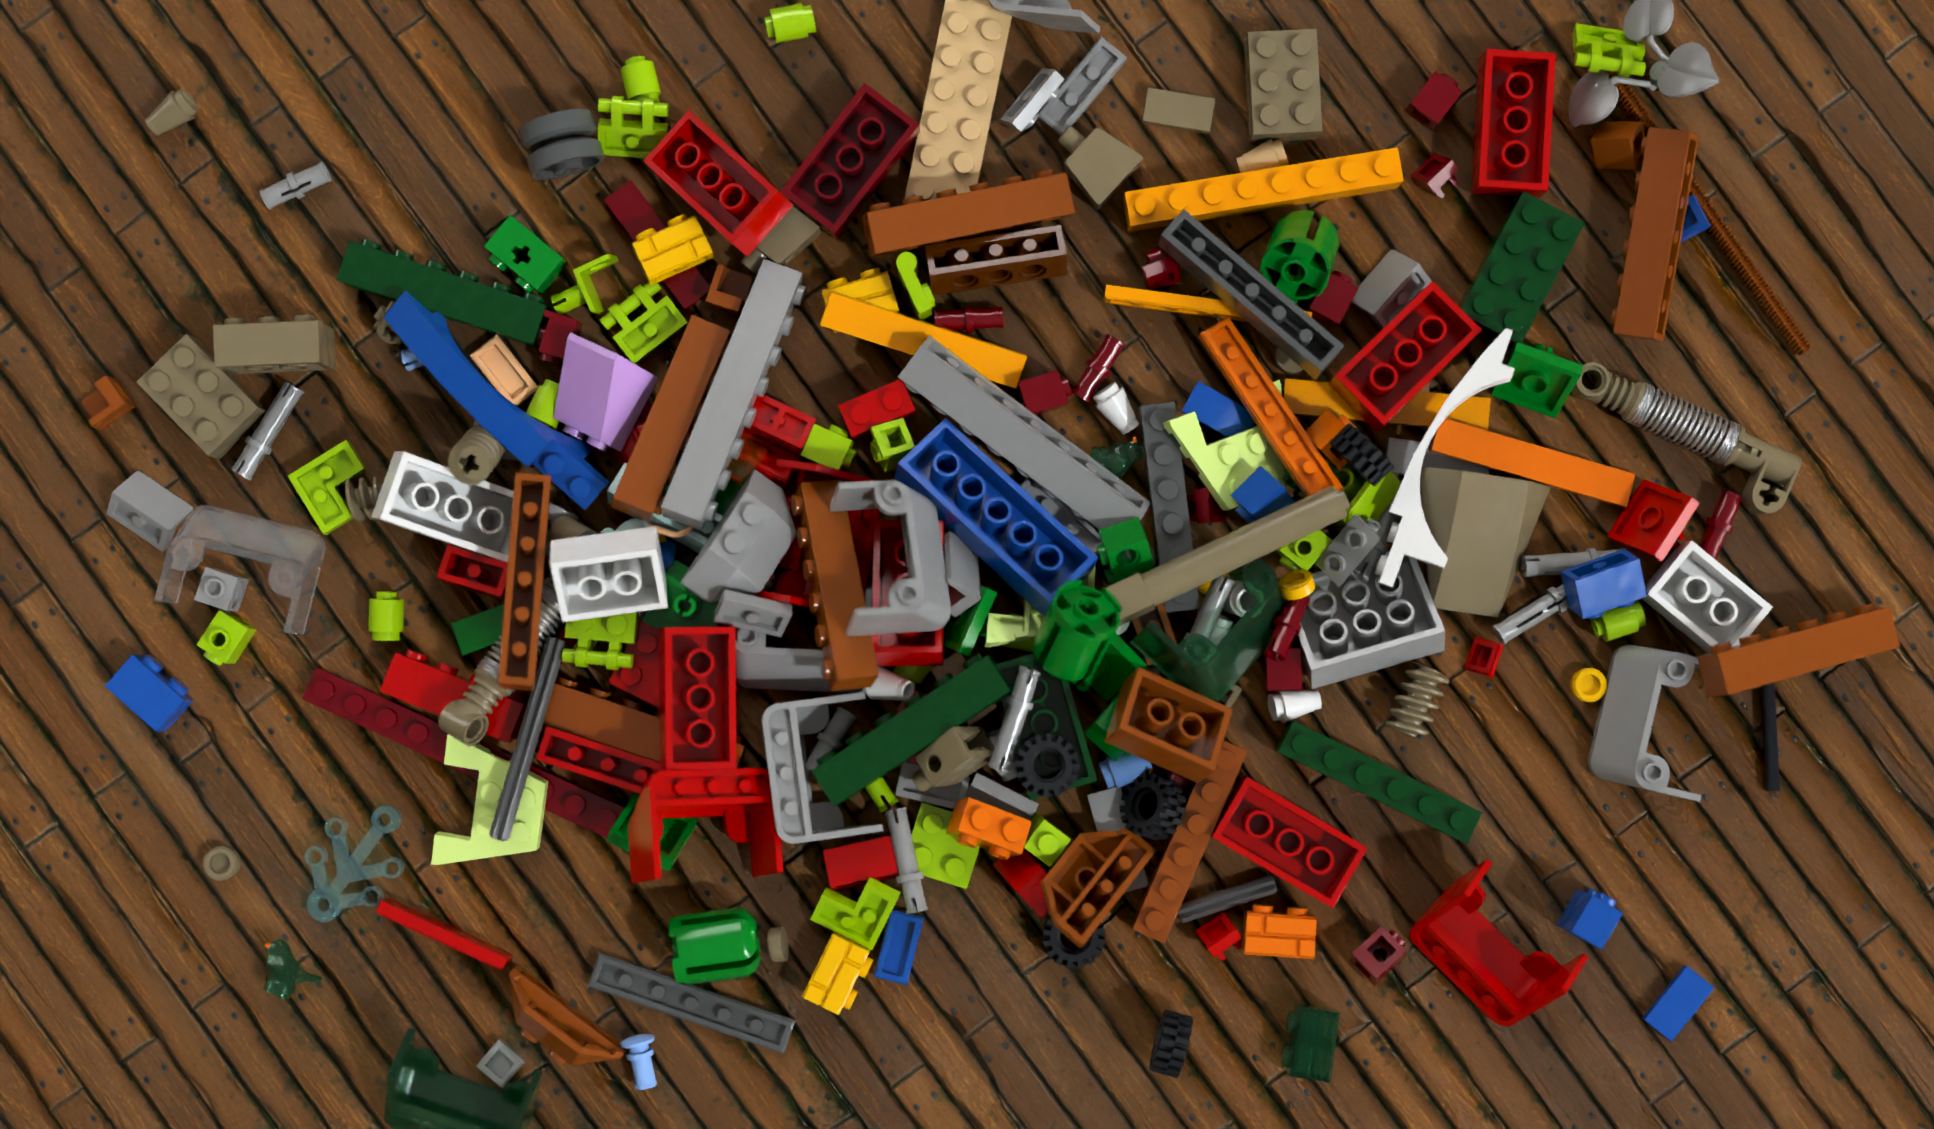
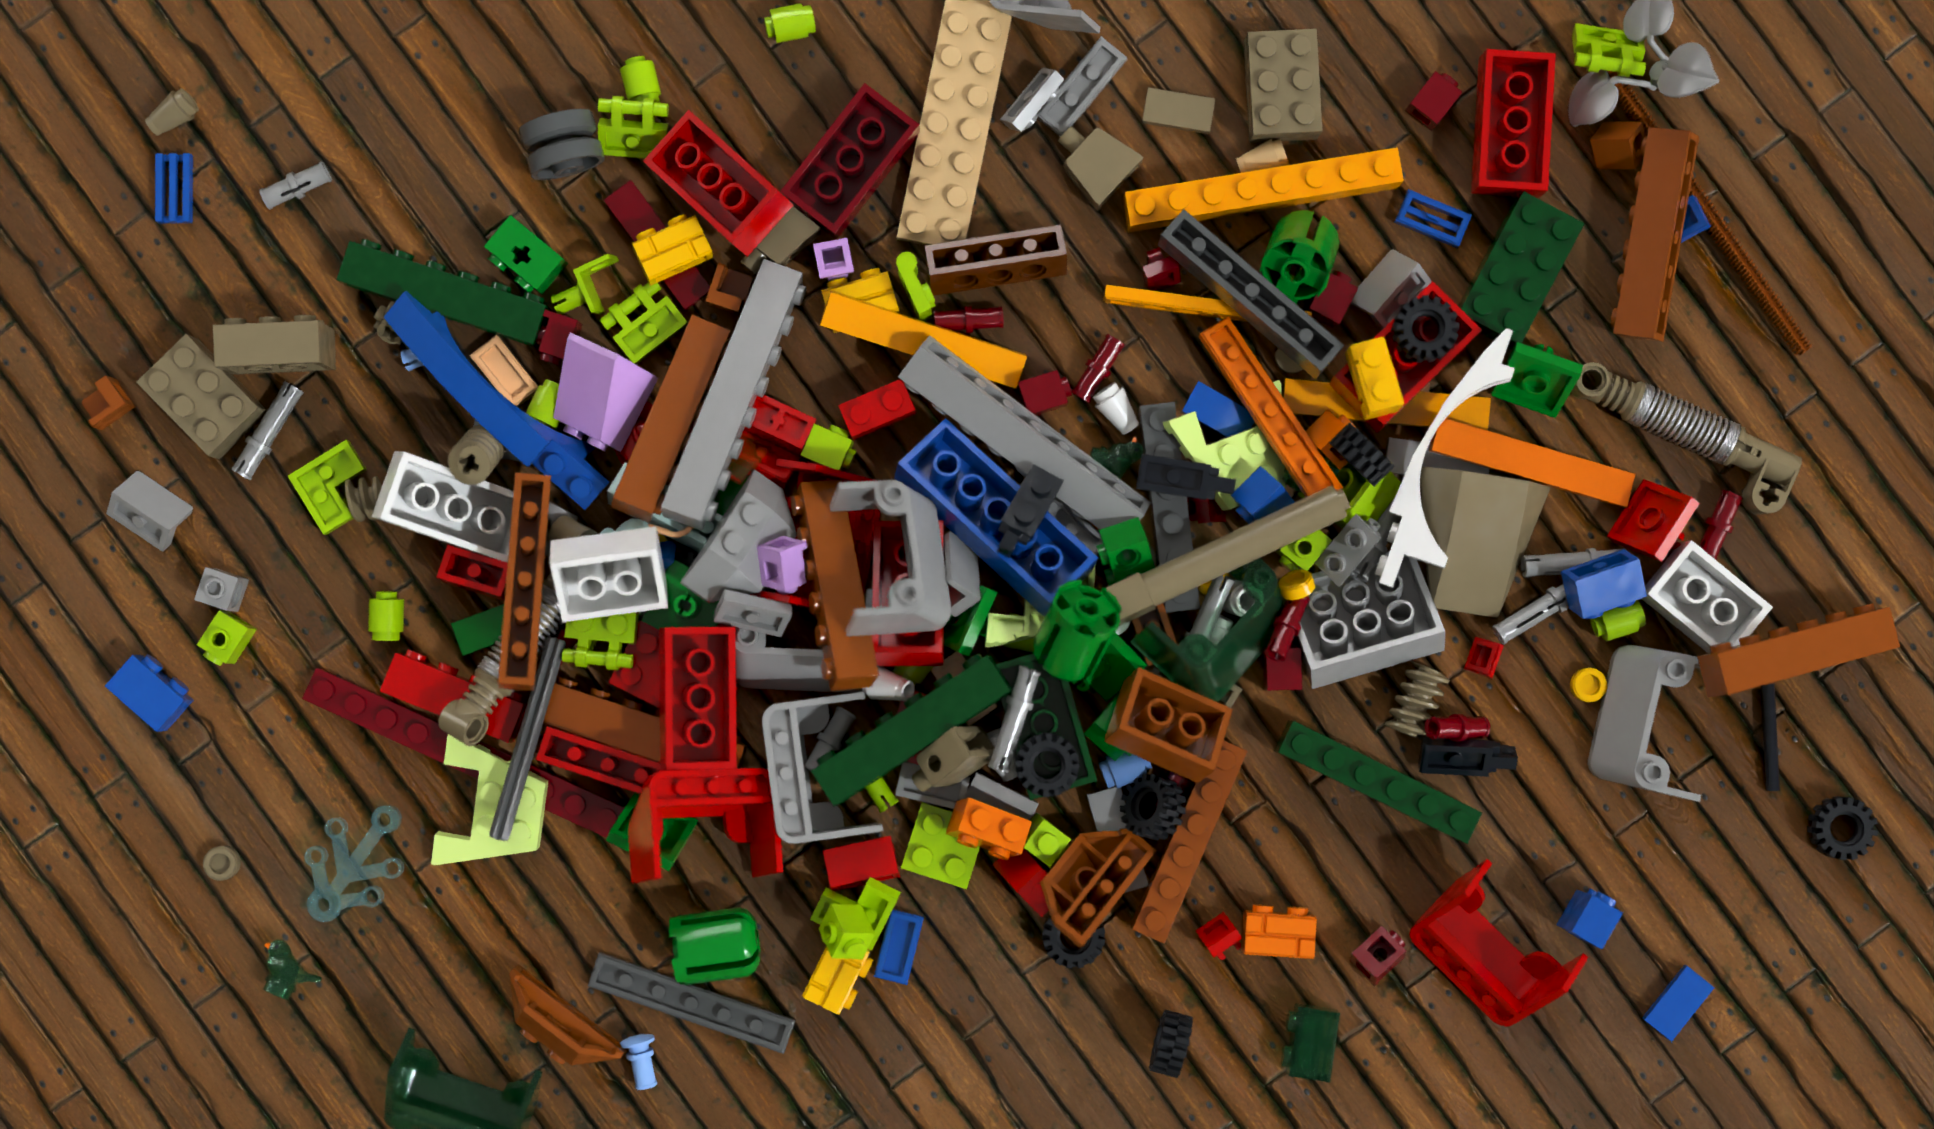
clear windscreen [154,505,326,635] -> none
red tile [376,898,513,970] -> none
light grey tile [476,1038,526,1088] -> none
dark tan tile [767,926,789,963] -> none
dark orange brick [861,169,1075,258] -> none
lime brick [870,418,915,472] -> none
light grey pin [885,807,928,915] -> none
dark grey axle [1178,875,1277,923] -> none
red brick [1211,775,1368,908] -> none
white cone [1268,689,1322,723] -> none
dark red tile [1410,153,1459,199] -> none
none -> blue tile [155,153,193,224]
none -> lavender brick [757,536,807,594]
none -> lavender brick [813,238,854,281]
none -> lime brick [819,903,875,959]
none -> black hinge [997,464,1064,558]
none -> black hinge [1136,454,1236,500]
none -> yellow brick [1345,337,1404,420]
none -> black tyre [1392,295,1459,363]
none -> blue tile [1394,189,1472,248]
none -> black hinge [1418,737,1518,777]
none -> dark red pin [1425,714,1491,741]
none -> black tyre [1807,796,1878,860]

